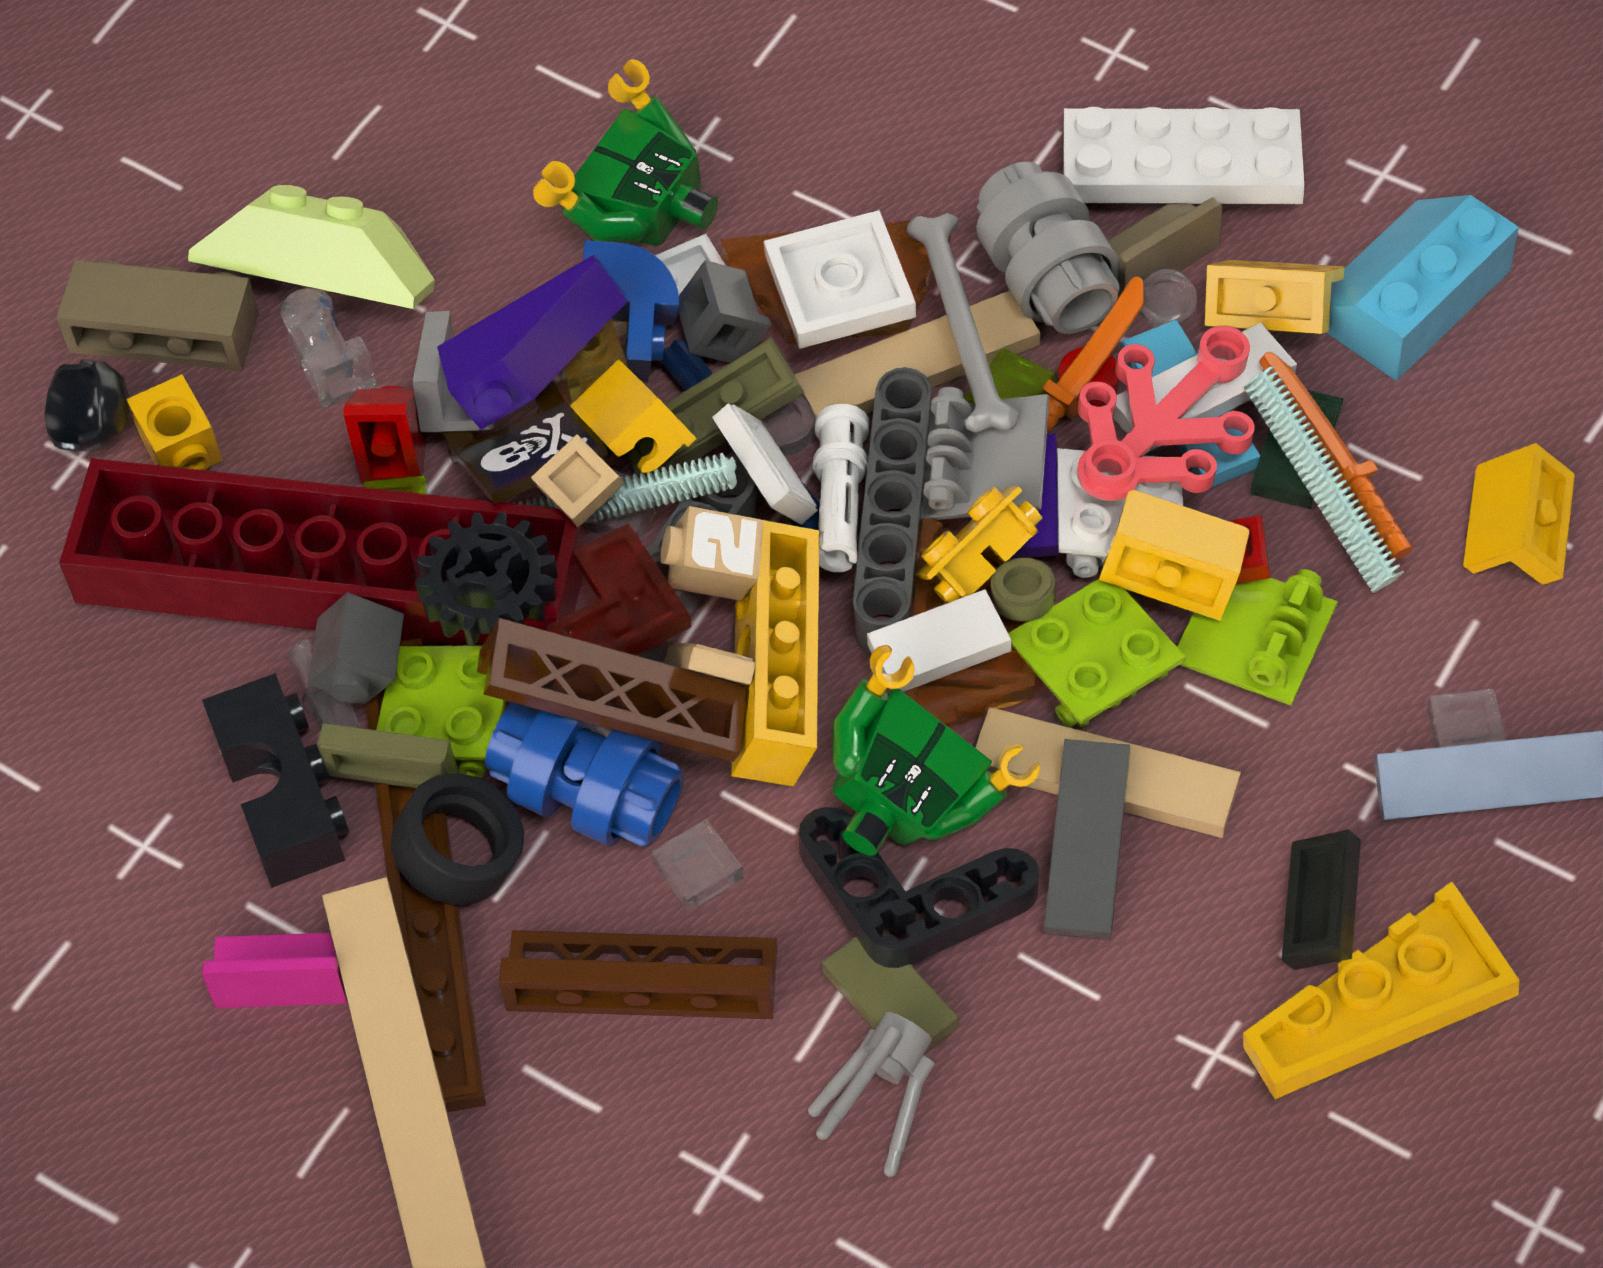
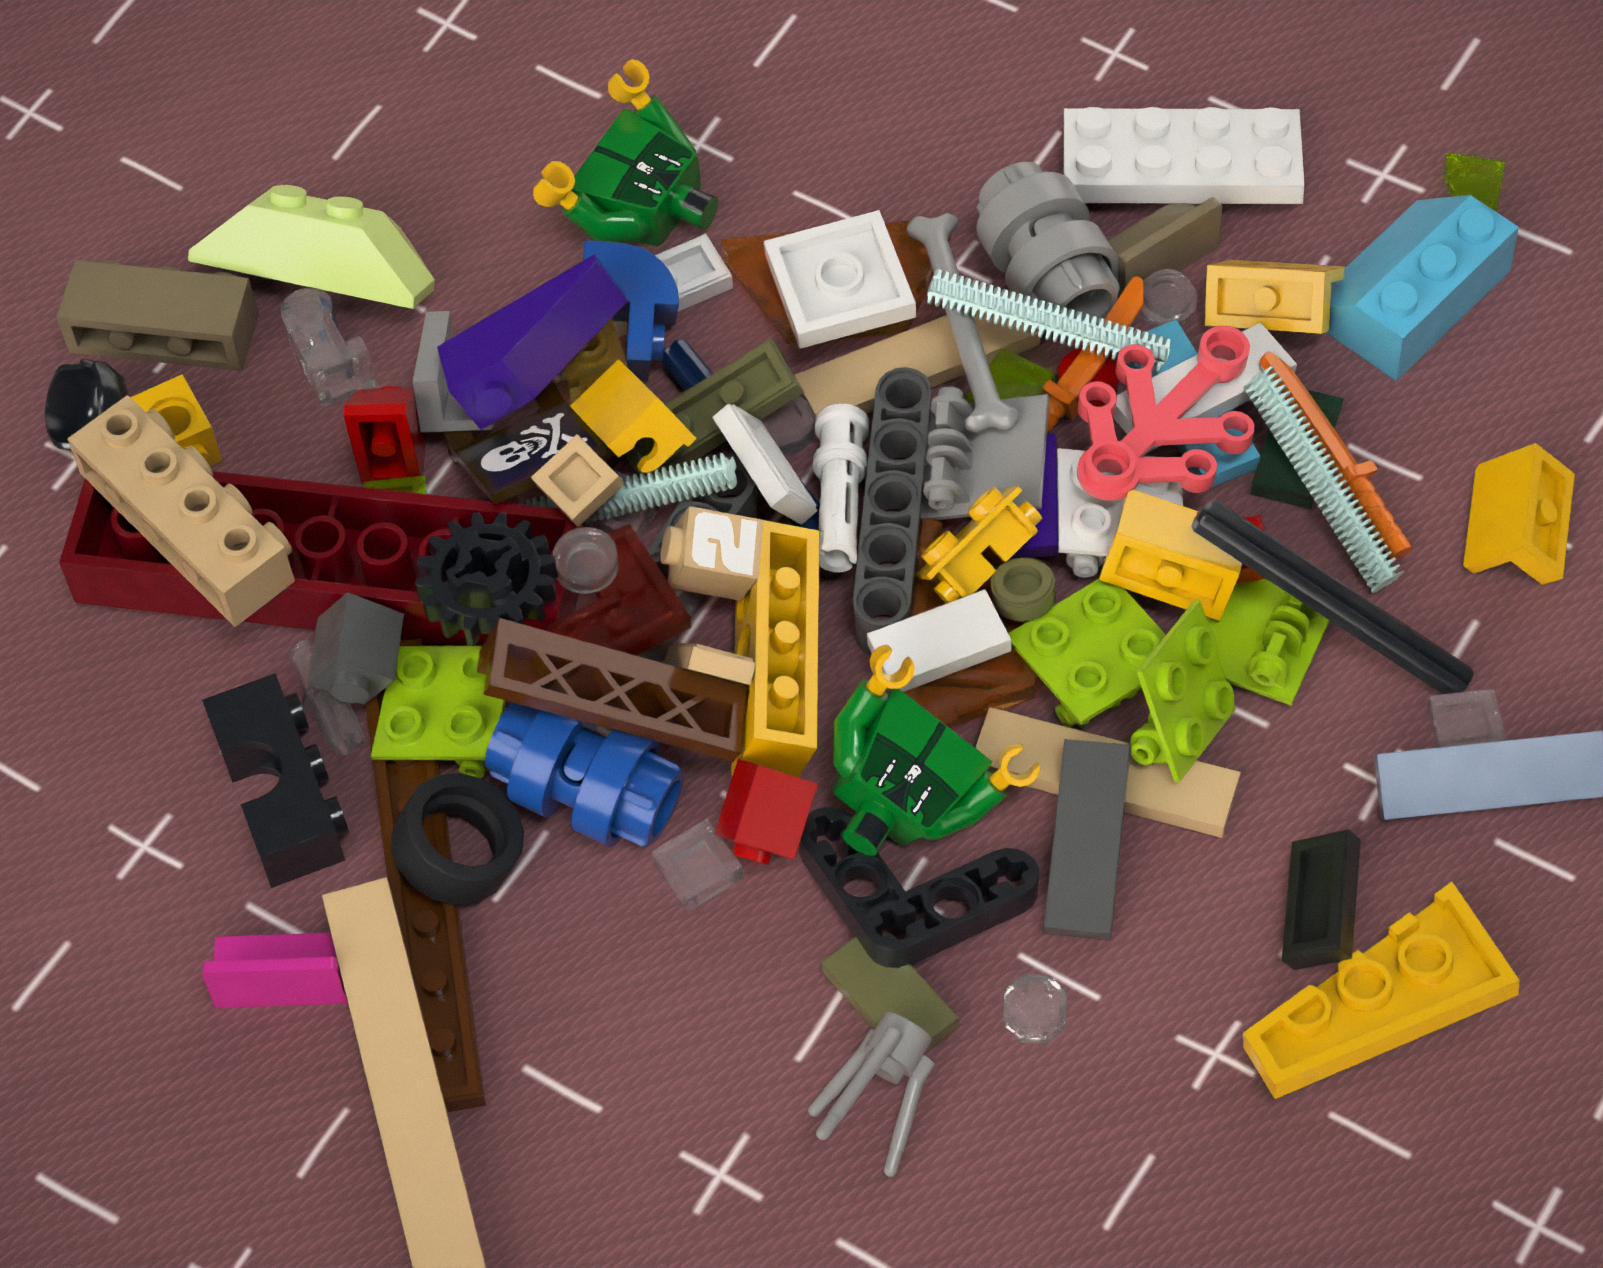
olive tile [317,723,458,788] -> none
reddish brown fence [499,930,778,1019] -> none
dark grey brick [678,260,772,363] -> none
none -> tan brick [67,395,295,627]
none -> clear tile [553,527,619,594]
none -> red brick [714,759,818,865]
none -> light aqua axle [927,269,1170,374]
none -> clear tile [1003,974,1067,1043]
none -> lime hinge [1130,600,1236,782]
none -> black axle [1191,499,1474,700]
none -> clear neon green tile [1444,152,1506,211]

